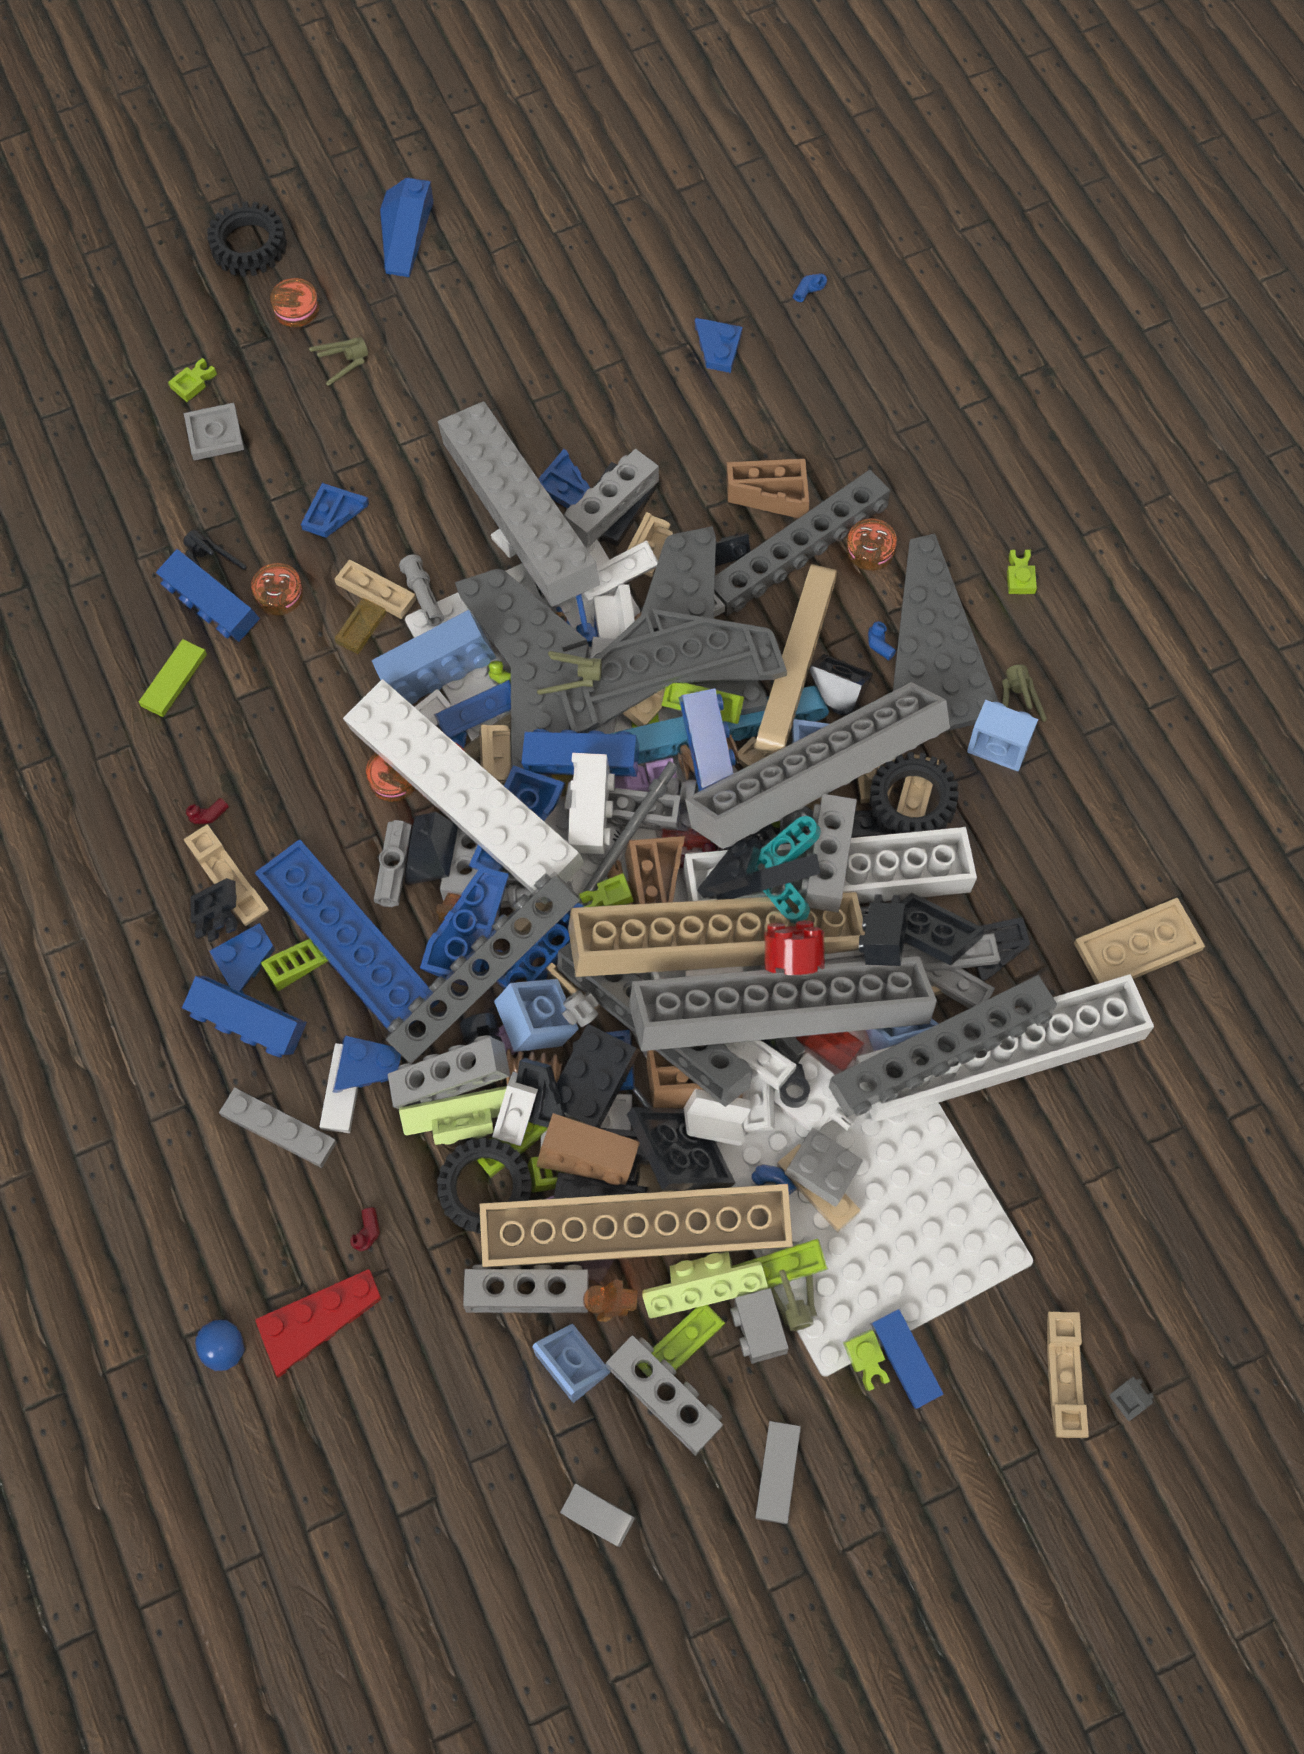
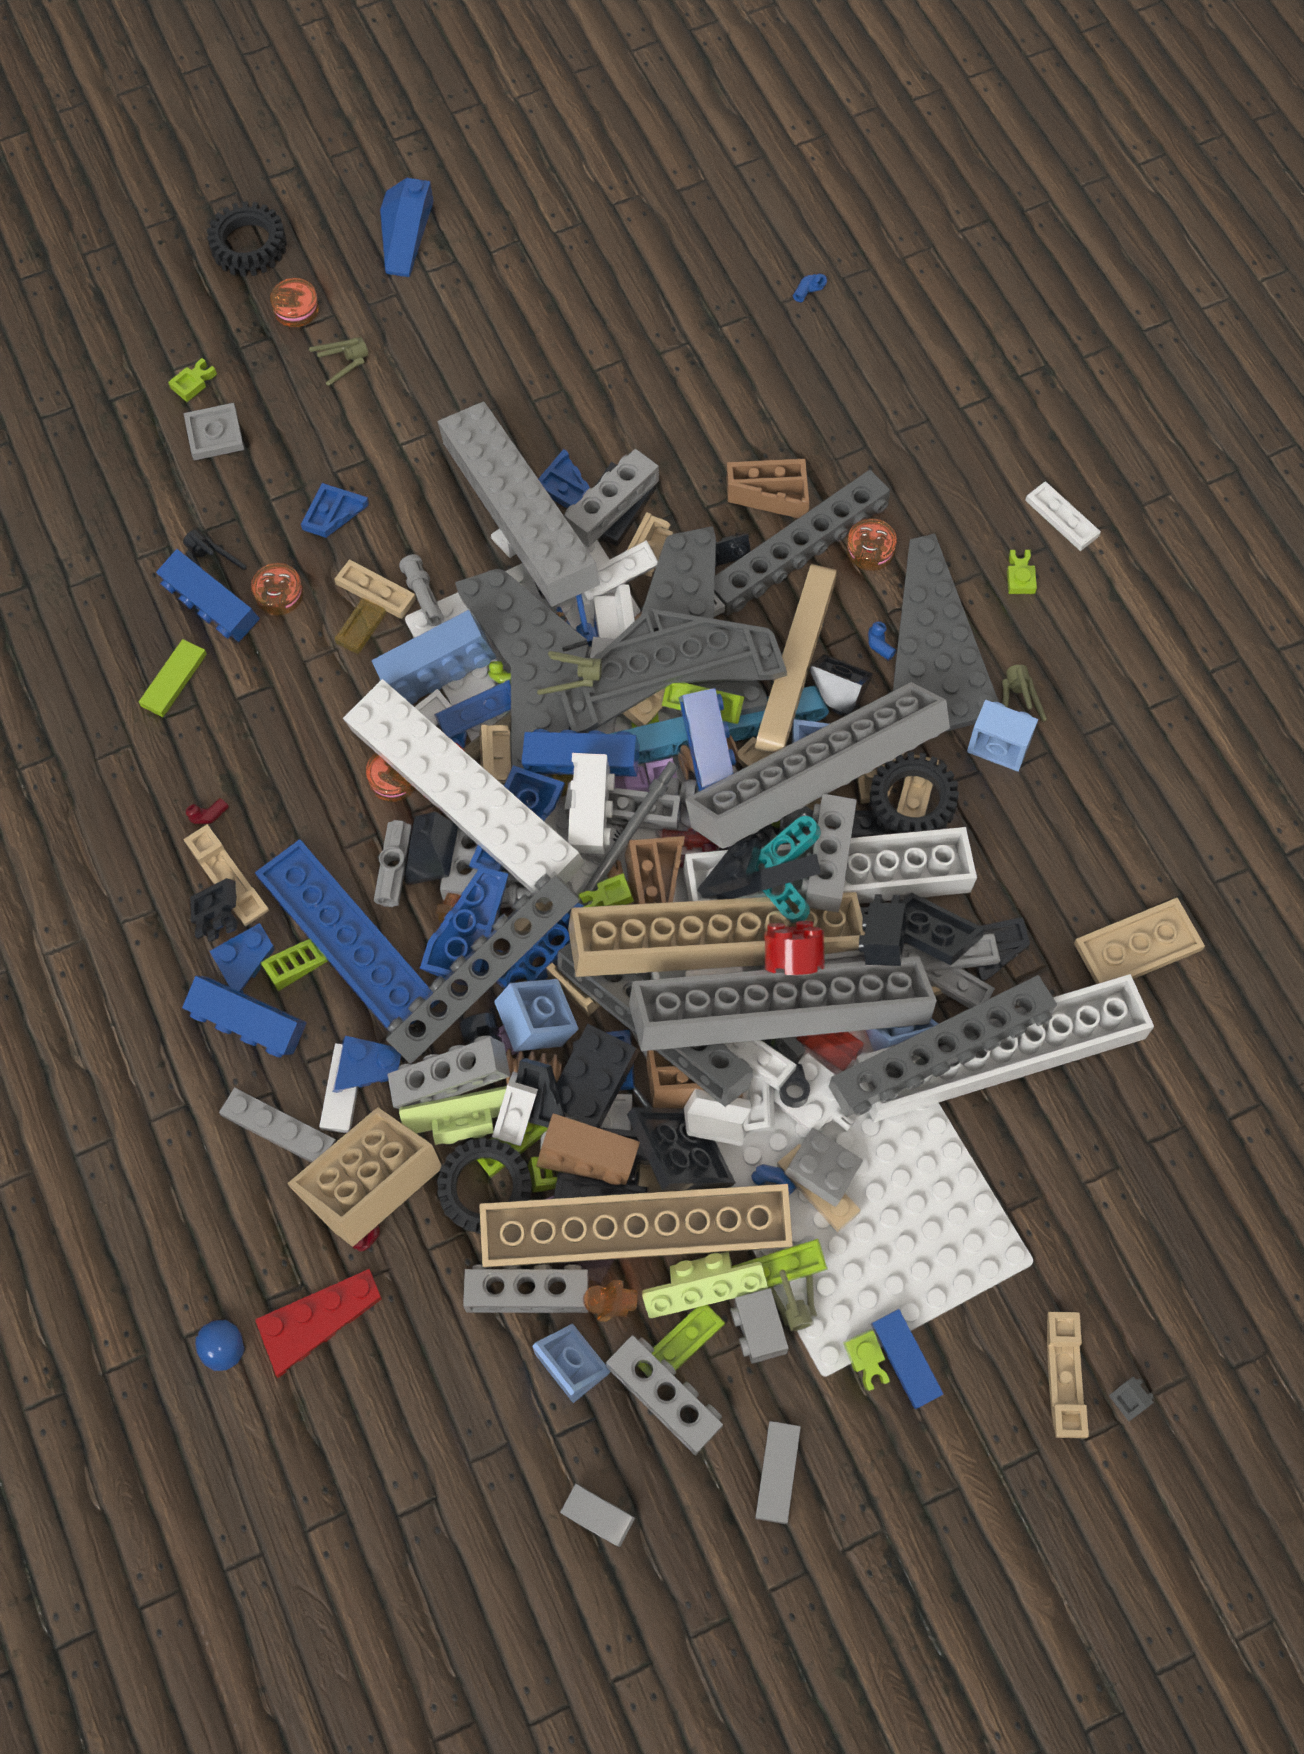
light grey gear [562,990,599,1027] -> none
blue wing [695,318,743,373] -> none
none -> tan slope [288,1107,442,1247]
none -> white tile [1025,481,1101,551]

